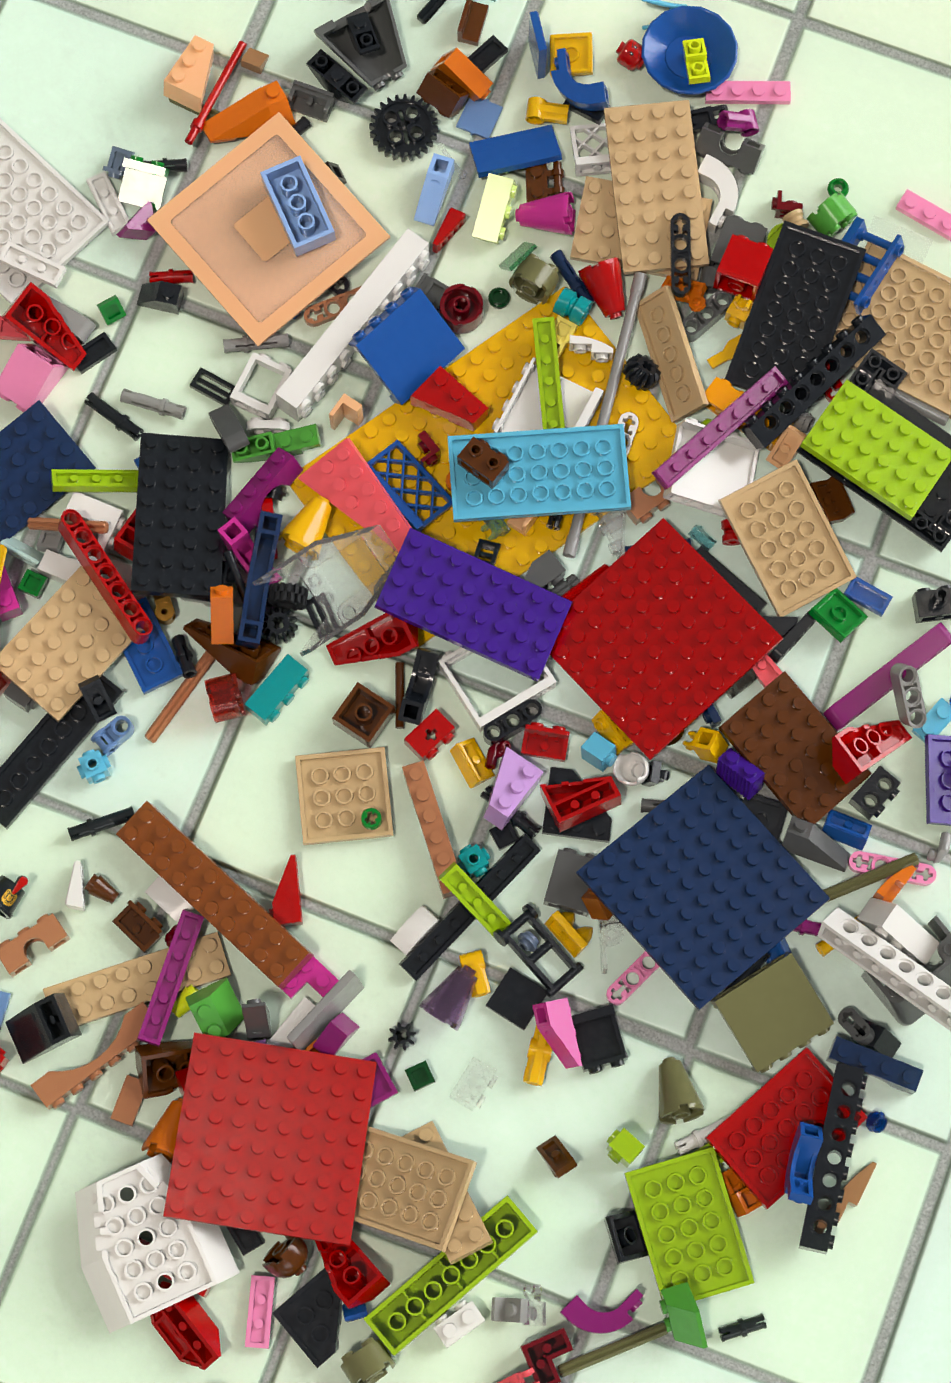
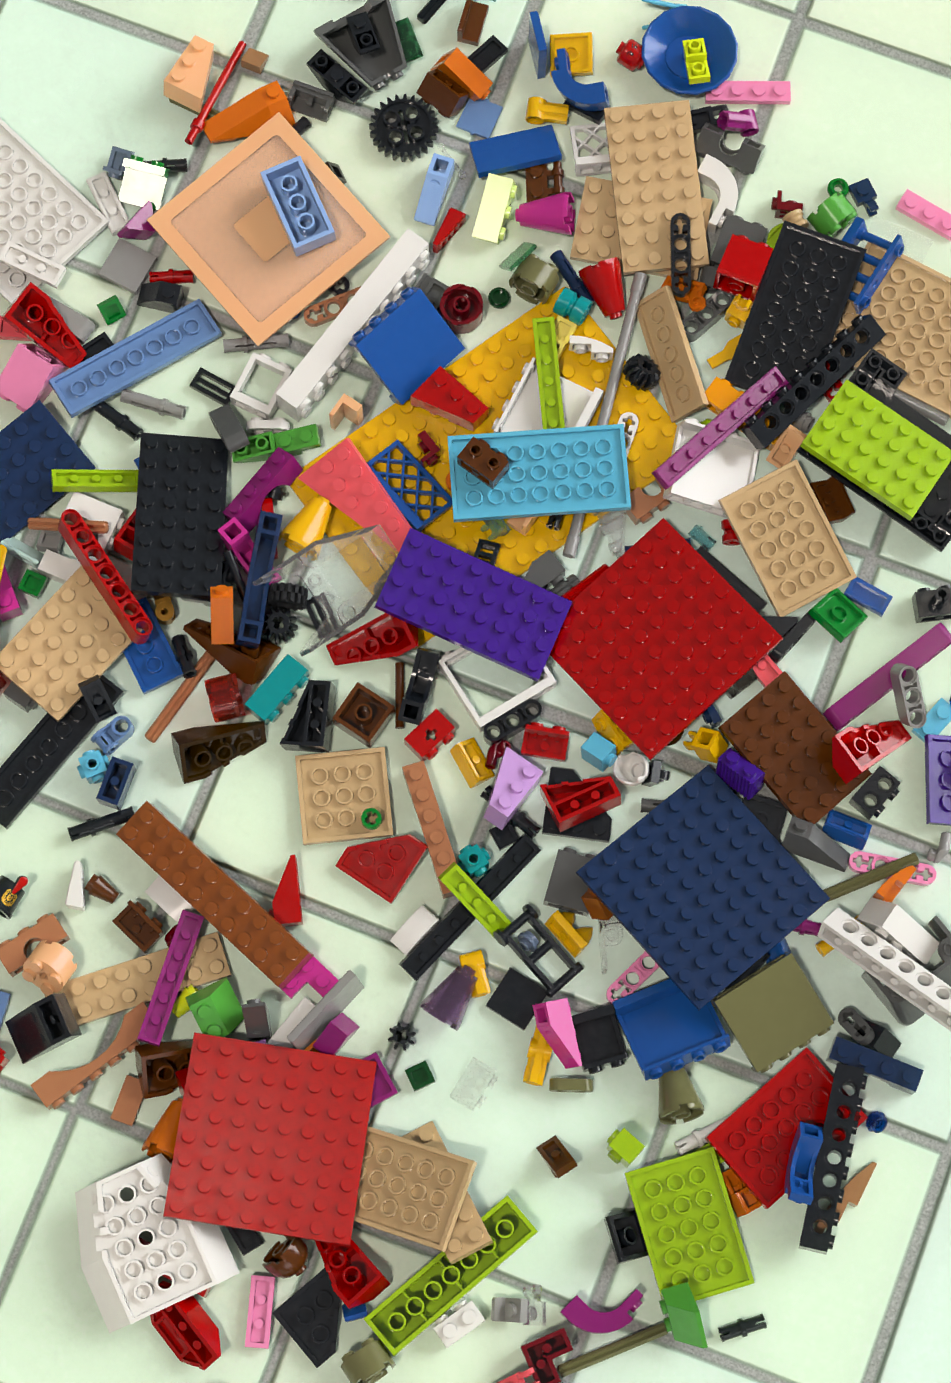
none -> light nougat brick [22,940,77,995]
none -> medium blue plate [49,299,222,418]
none -> dark blue brick [96,756,136,811]
none -> light grey tile [98,238,158,295]
none -> dark brown wedge [171,721,267,784]
none -> black wedge [280,680,336,753]
none -> red plate [335,834,428,903]
none -> clear green slope [395,17,423,63]
none -> olive beam [549,1078,593,1093]
none -> blue panel [612,979,731,1081]
none -> dark blue plate [849,178,879,217]

